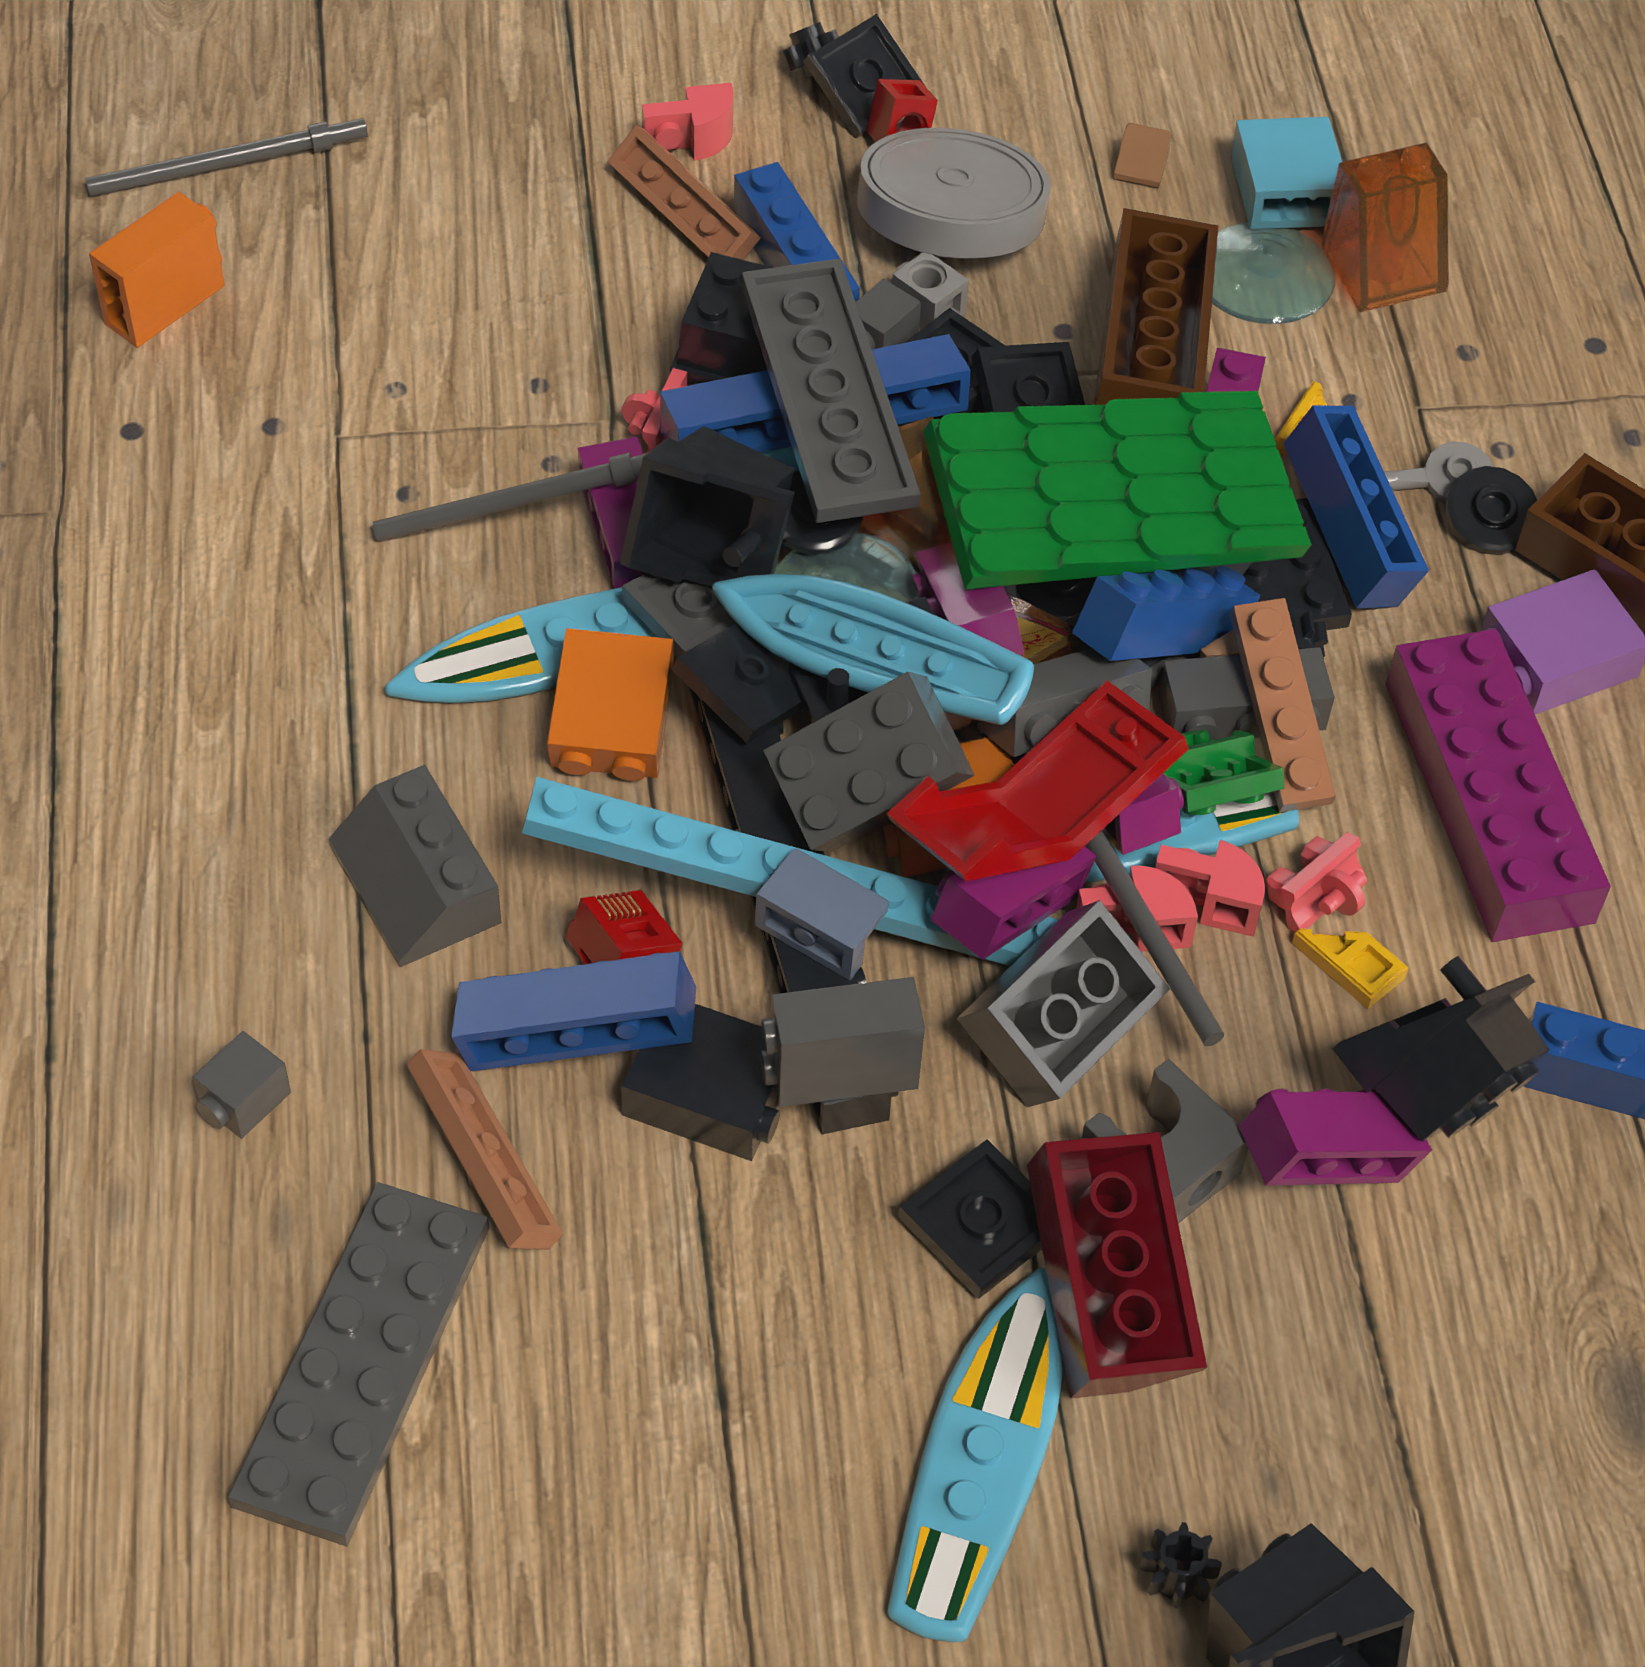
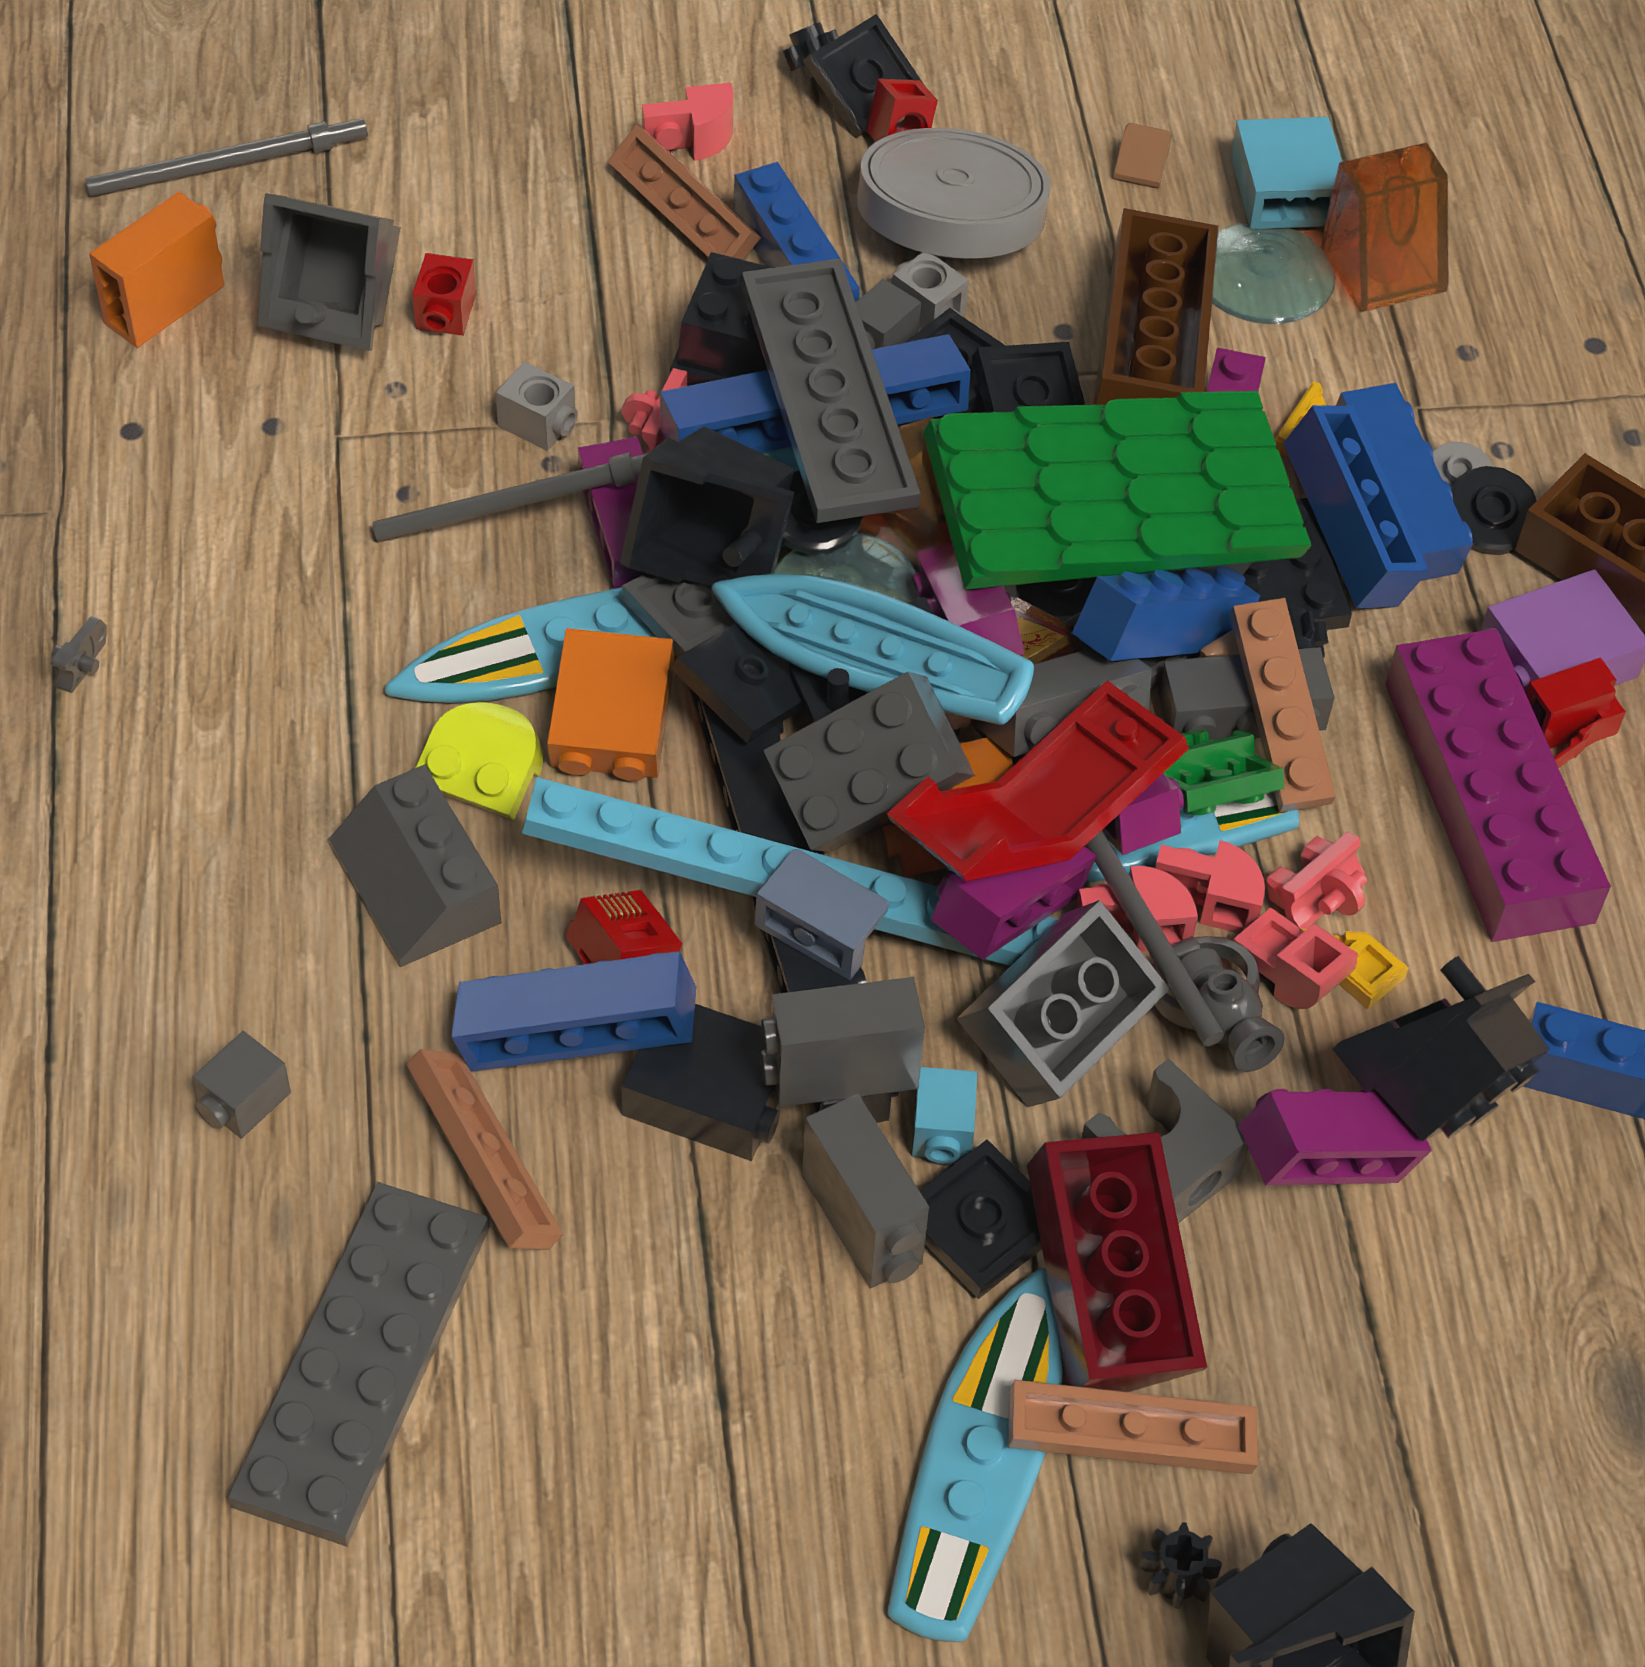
none -> flat silver piece [50,616,107,693]
none -> dark grey piece [257,193,401,351]
none -> red brick [412,253,476,336]
none -> neon yellow slope [416,702,543,821]
none -> light grey brick [495,361,578,451]
none -> dark grey brick [802,1094,929,1289]
none -> medium azure brick [912,1067,977,1164]
none -> nougat plate [1008,1380,1258,1474]
none -> dark grey piece [1152,936,1285,1072]
none -> coral brick [1233,908,1358,1009]
none -> blue brick [1336,383,1473,581]
none -> red piece [1526,657,1626,768]

